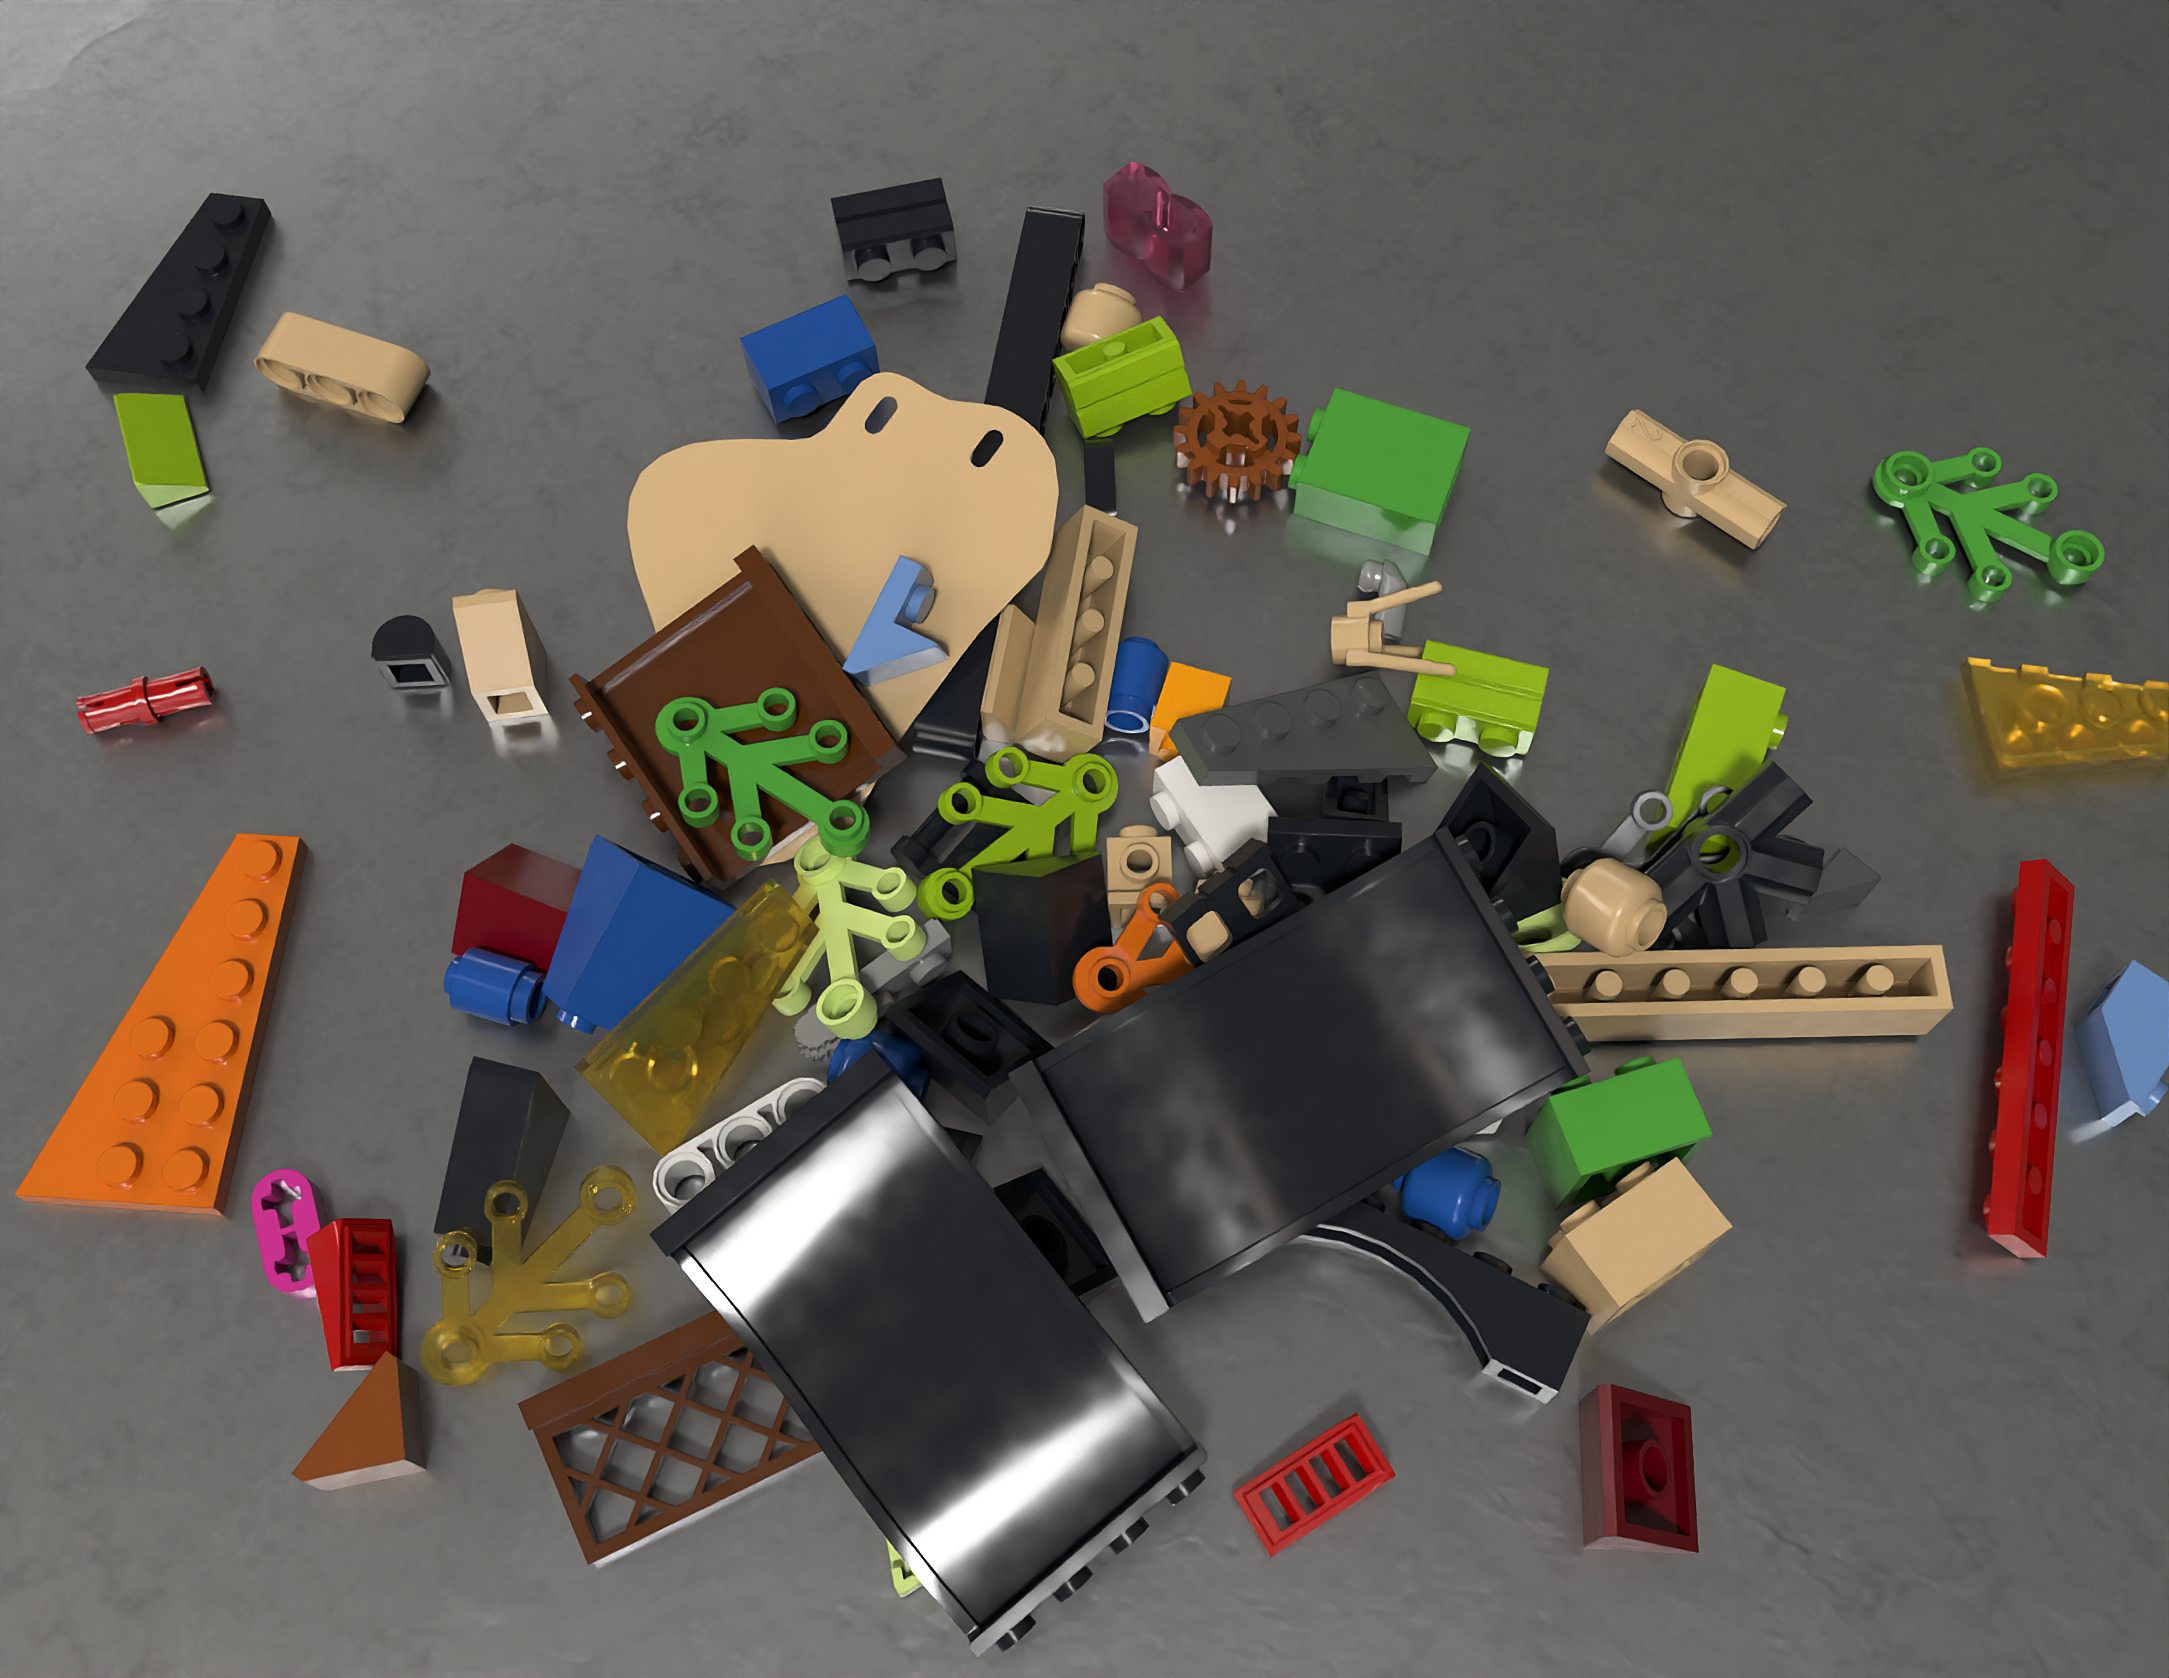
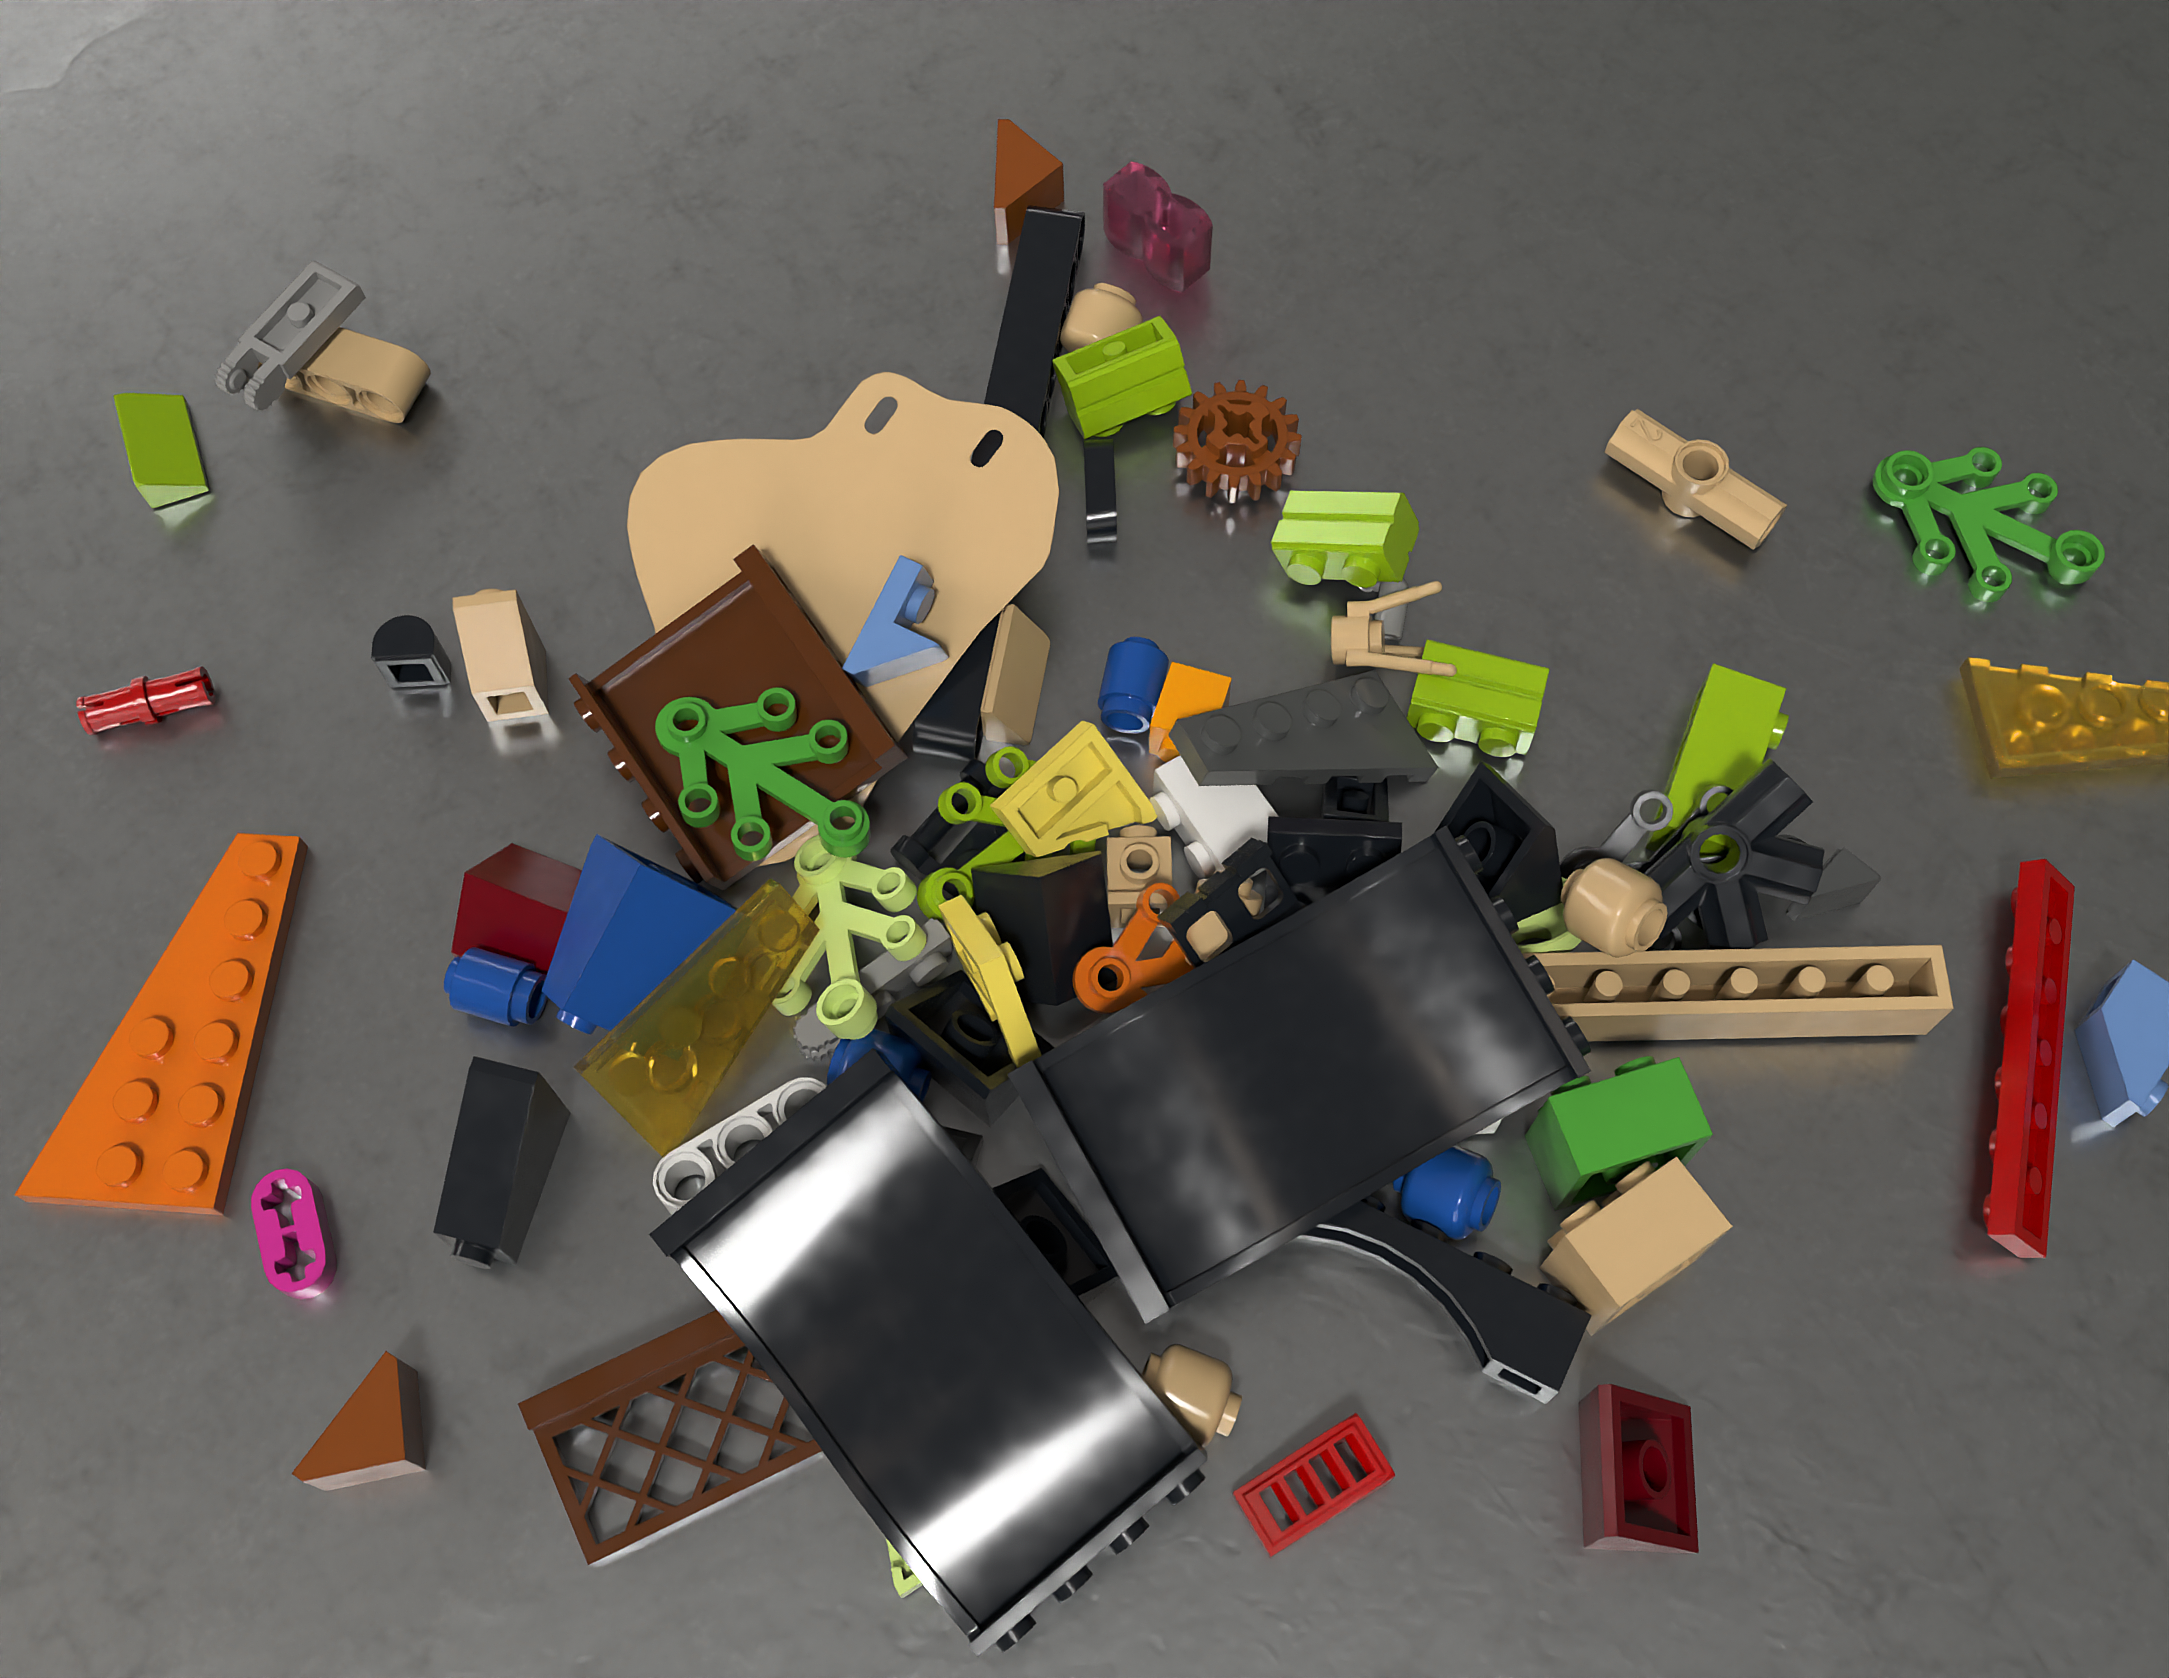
black wing [85,193,271,394] -> none
red slope [306,1218,398,1371] -> none
clear yellow plant [420,1165,636,1386] -> none
blue brick [740,294,880,424] -> none
black brick [831,177,957,281] -> none
tan brick [1012,504,1138,765] -> none
bright green brick [1288,387,1472,556] -> none
none -> light grey hinge [214,261,366,411]
none -> light yellow wing [938,895,1041,1068]
none -> light yellow wing [990,721,1157,857]
none -> dark orange slope [994,119,1064,245]
none -> tan head [1141,1344,1242,1448]
none -> lime brick [1271,490,1419,588]

